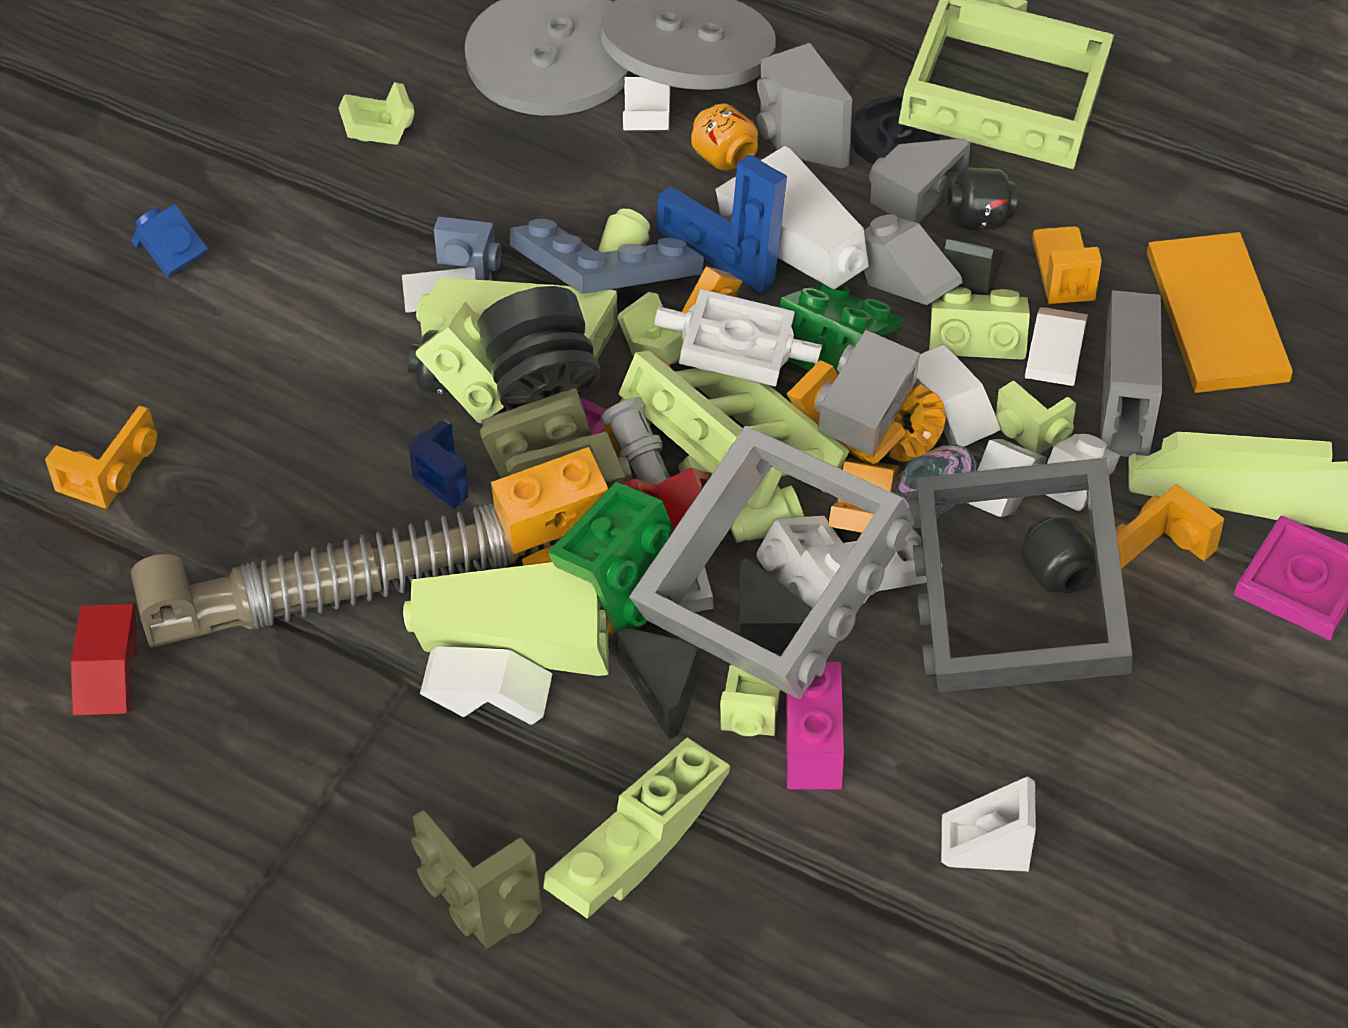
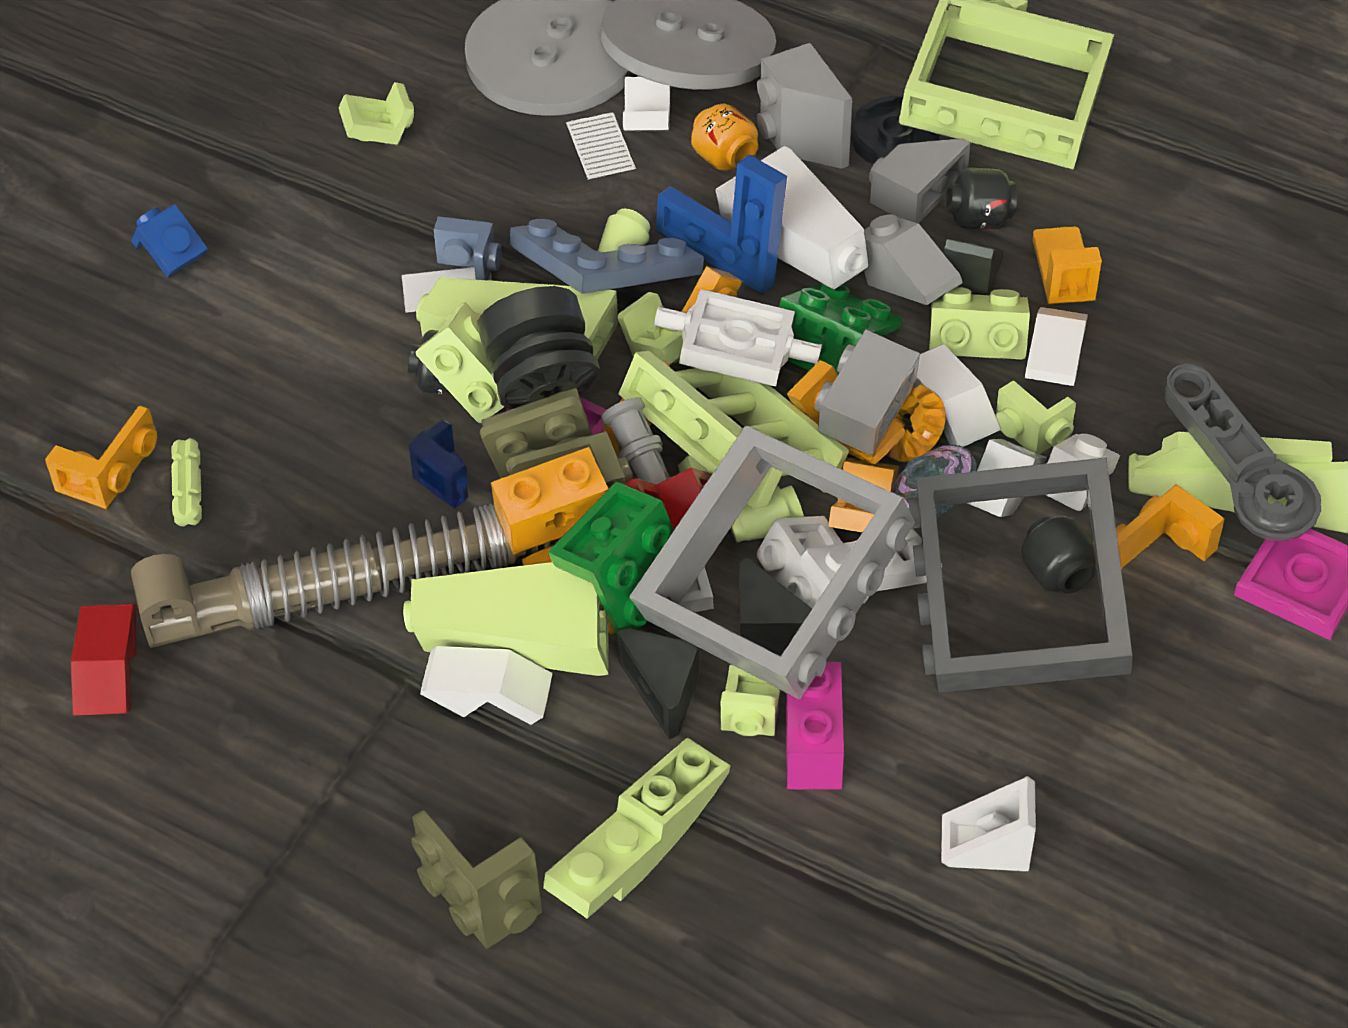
light grey slope [1100,290,1162,457] -> none
light orange tile [1147,232,1293,393] -> none
none -> yellowish green axle [171,438,202,527]
none -> white sticker [566,112,636,179]
none -> dark grey beam [1164,363,1321,541]

